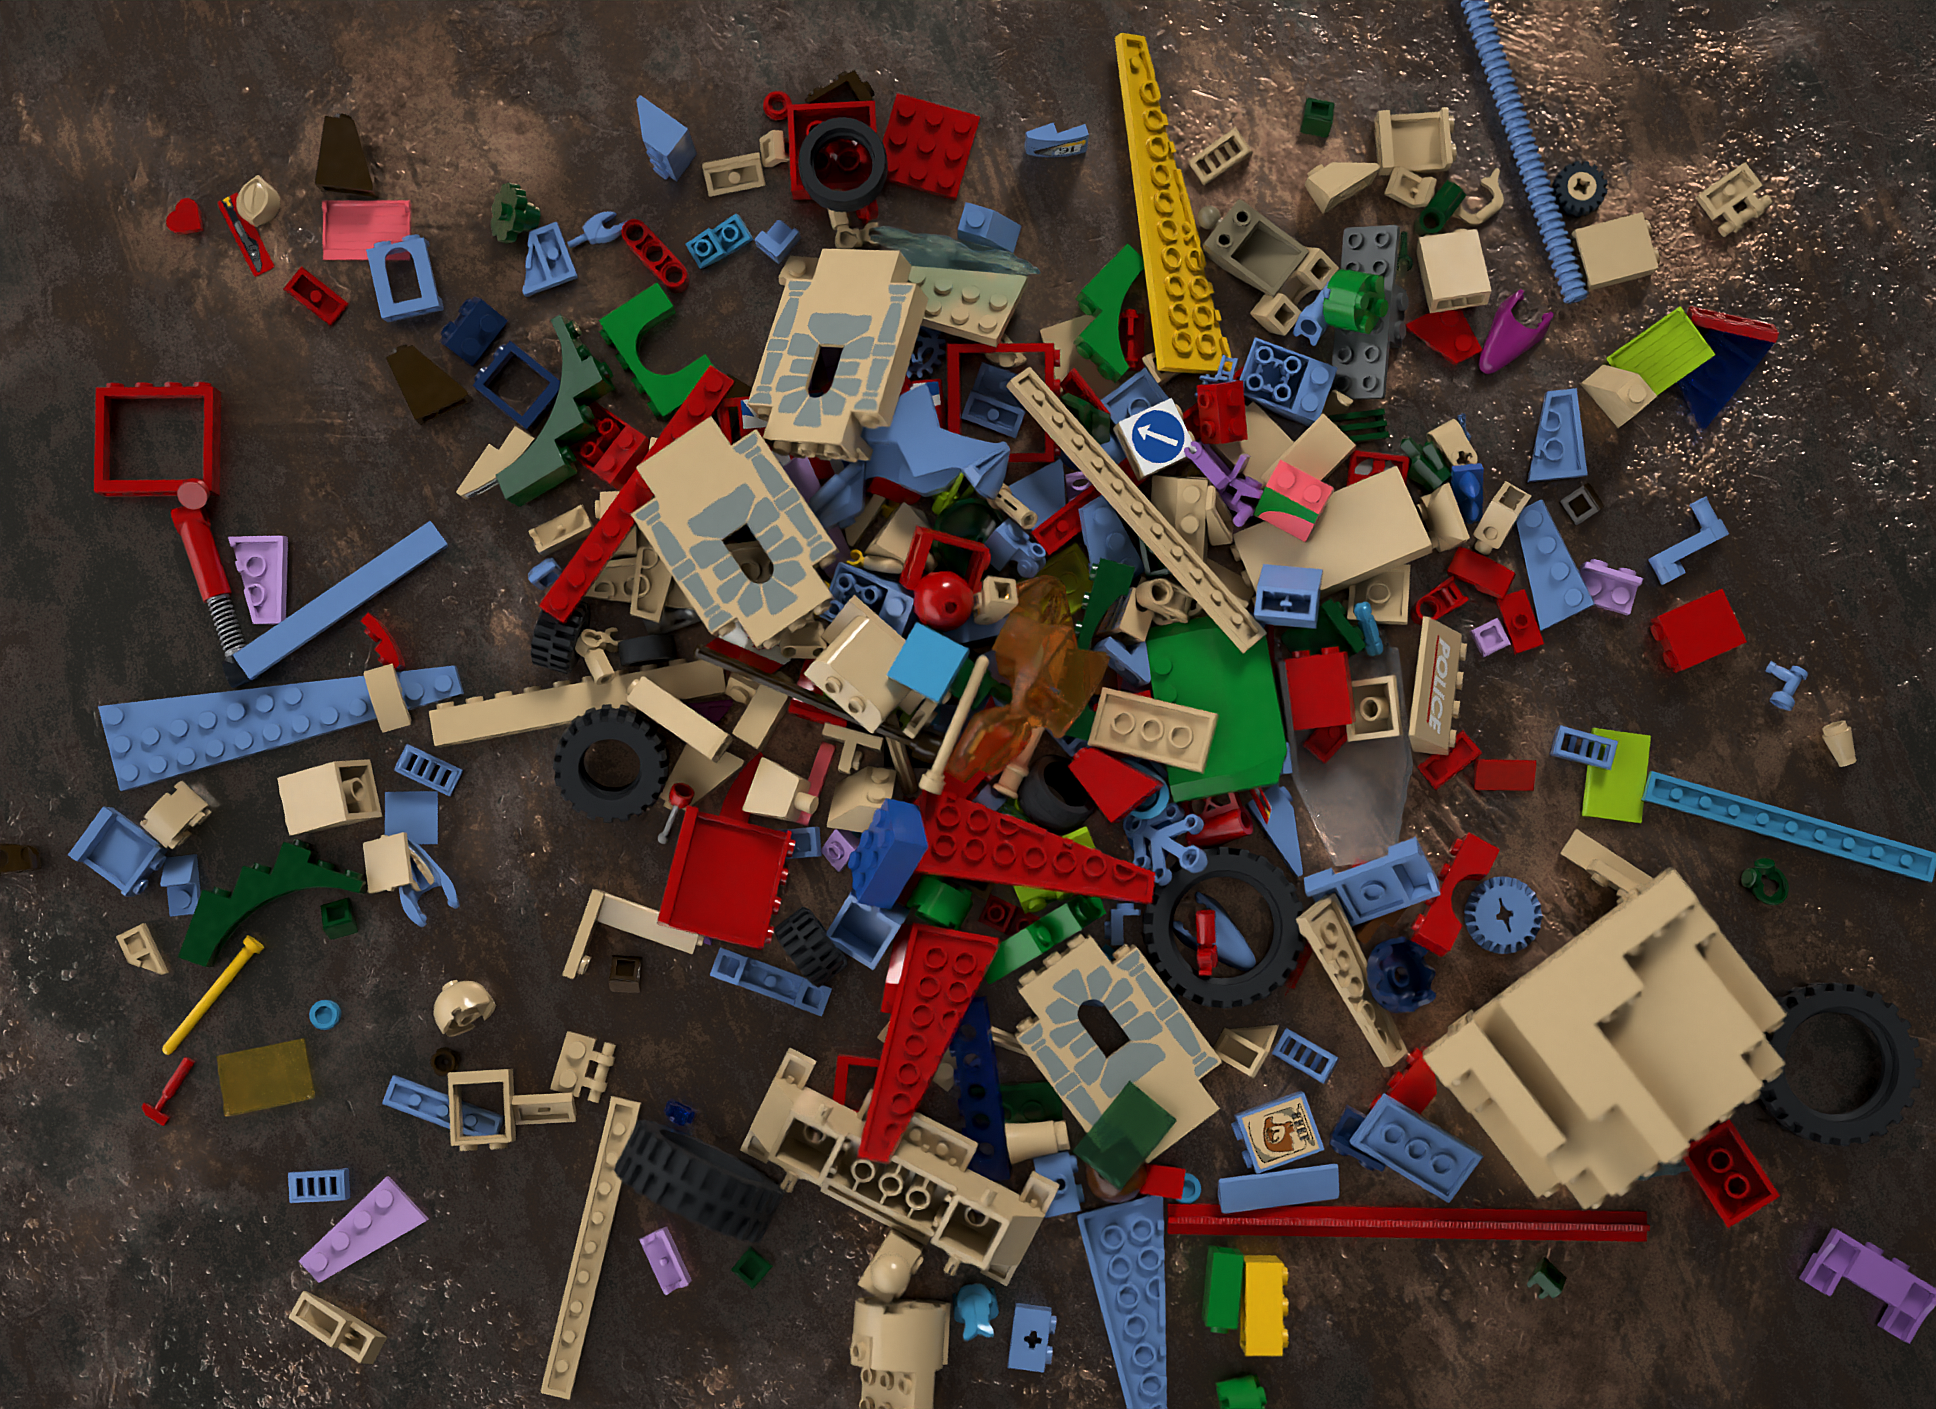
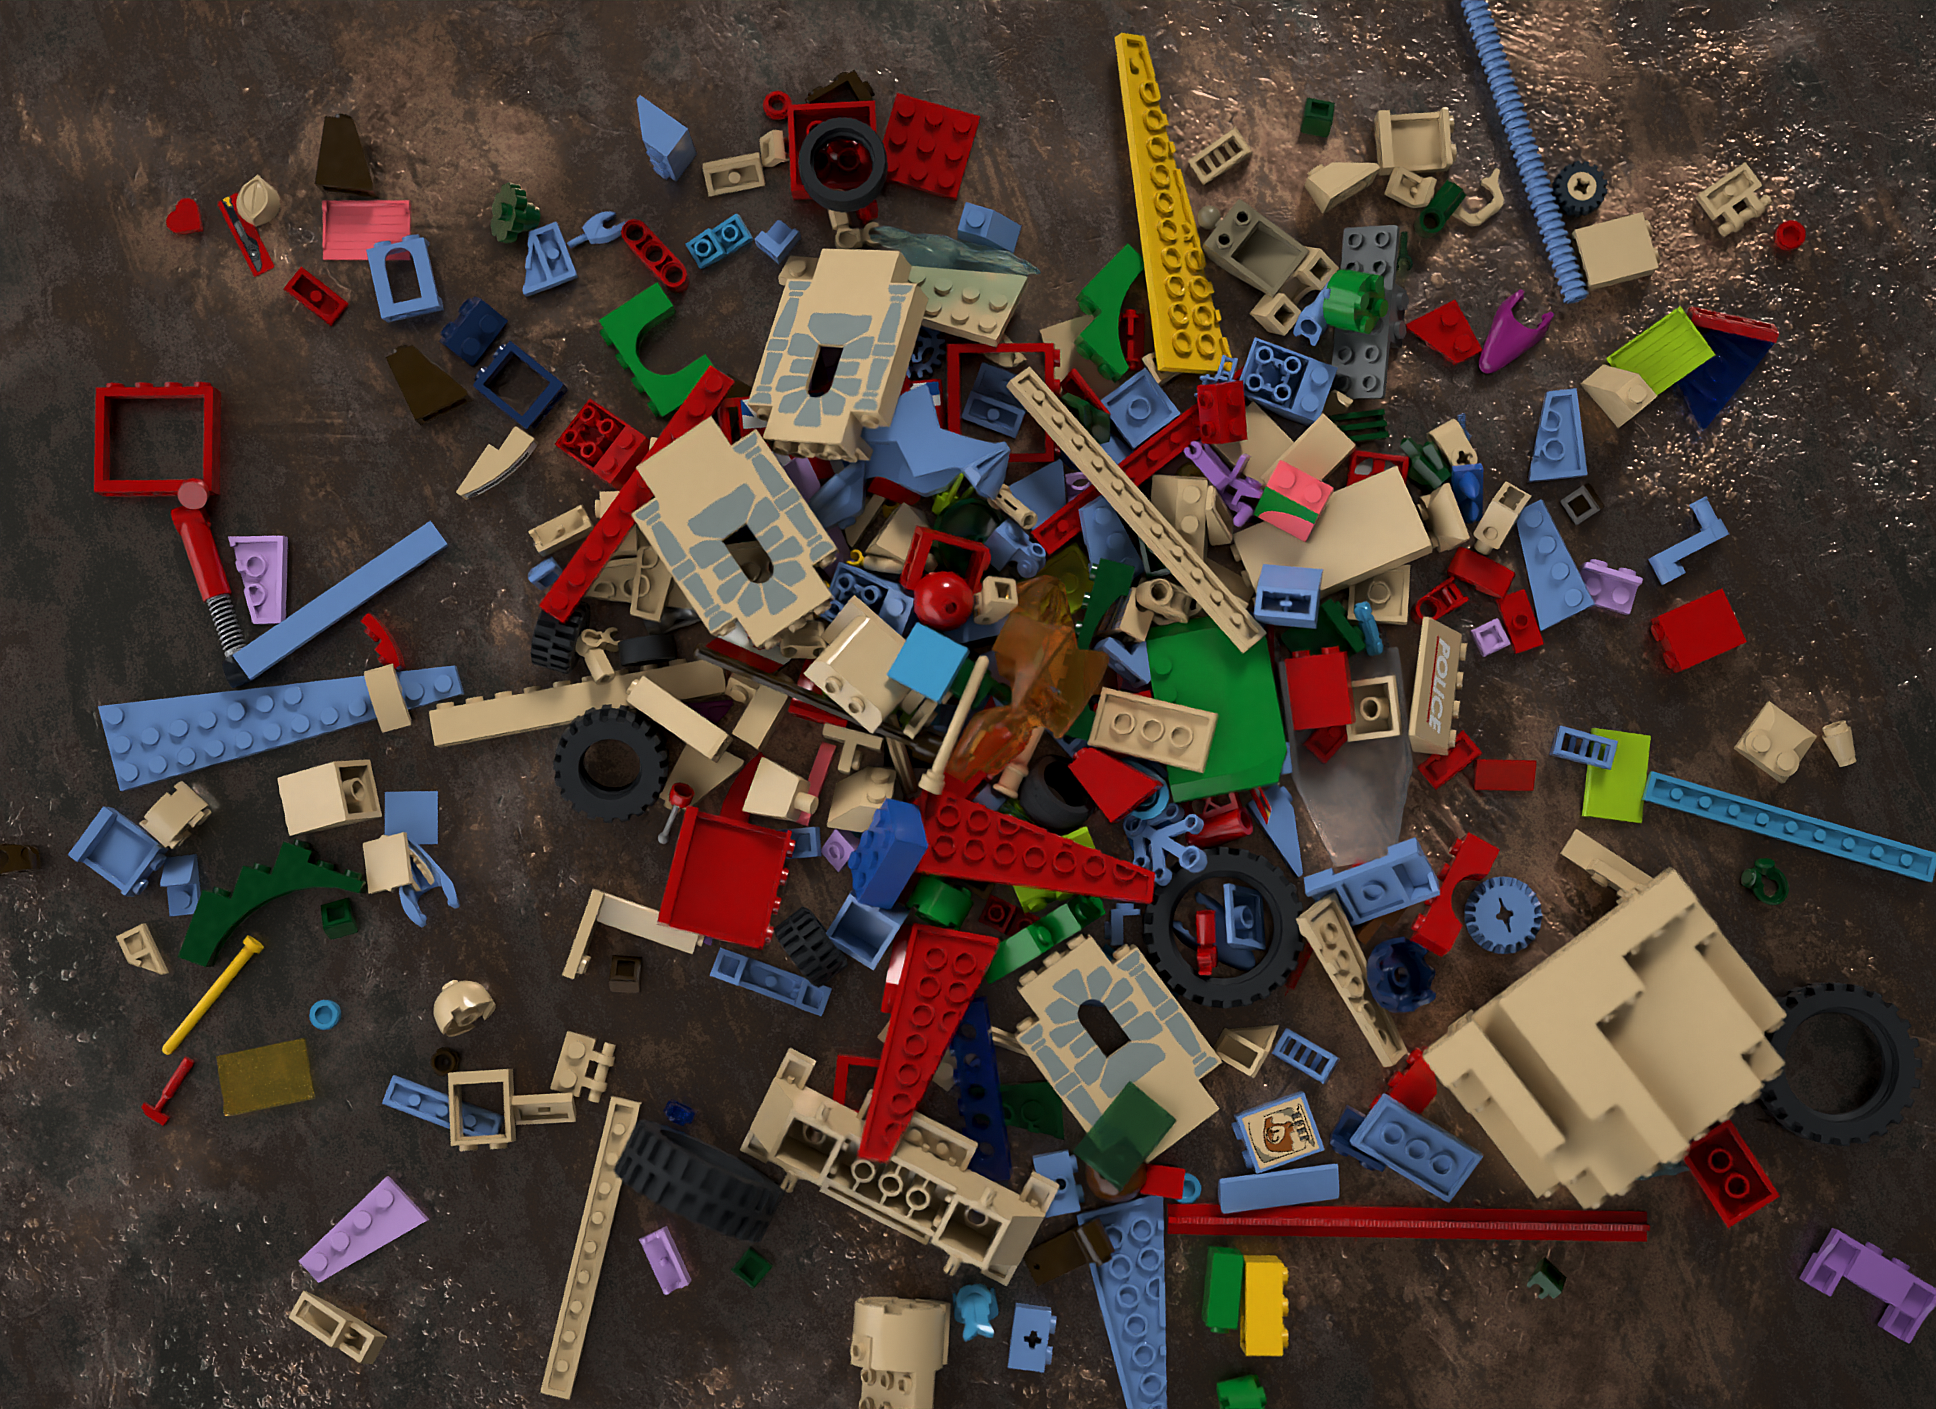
medium blue slope [288,1168,350,1203] -> none
medium blue slope [394,744,464,797] -> none
dark green arch [495,314,615,507] -> none
tan brick [858,1228,924,1304] -> none
tan plant [1005,1120,1070,1165] -> none
medium blue slope [1025,122,1089,157] -> none
piece [1113,398,1197,481] -> none
tan brick [1416,229,1491,313] -> none
medium blue piece [1765,661,1808,711] -> none
none -> dark brown door [1023,1217,1115,1287]
none -> medium blue slope [1224,883,1266,950]
none -> tan slope [1733,701,1817,784]
none -> red tile [1774,220,1806,251]

